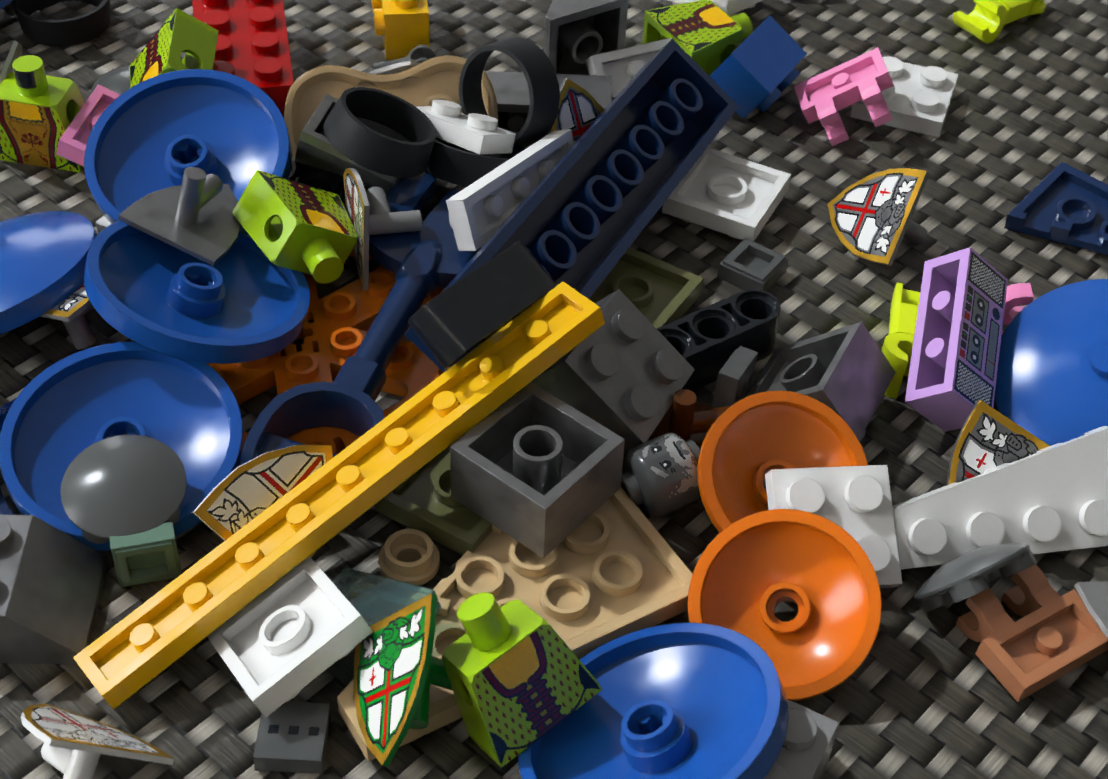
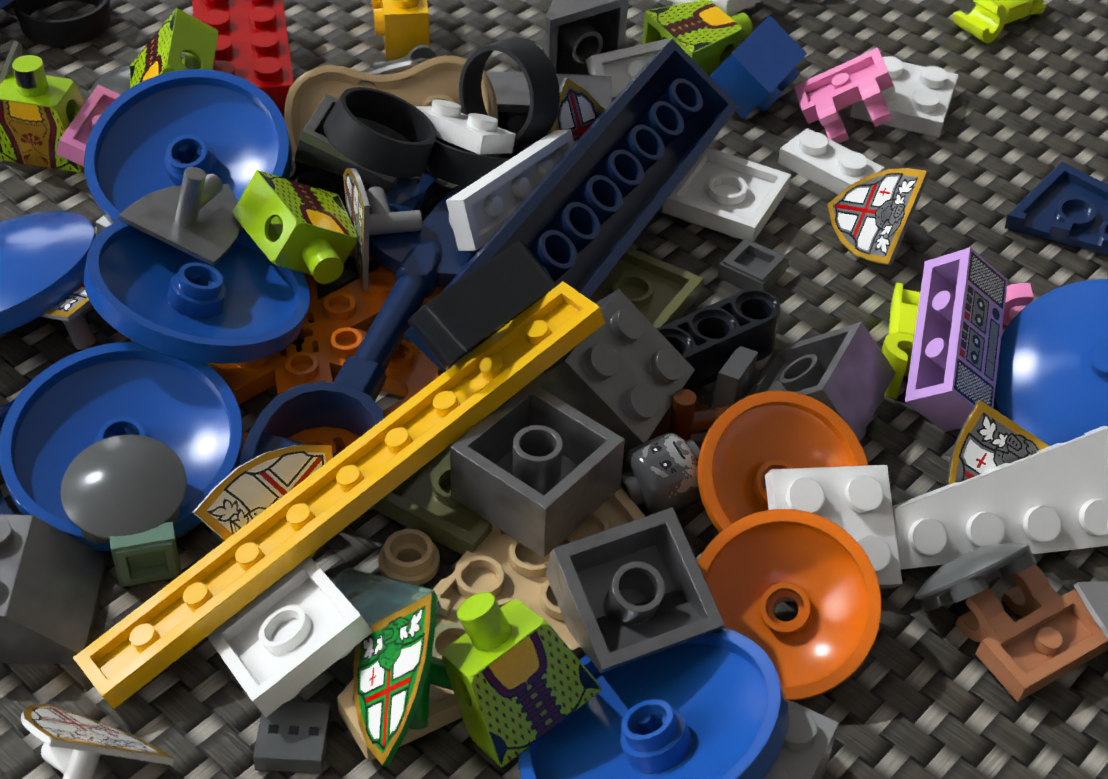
none -> flat silver slope [546,507,725,673]
none -> white plate [778,128,885,195]

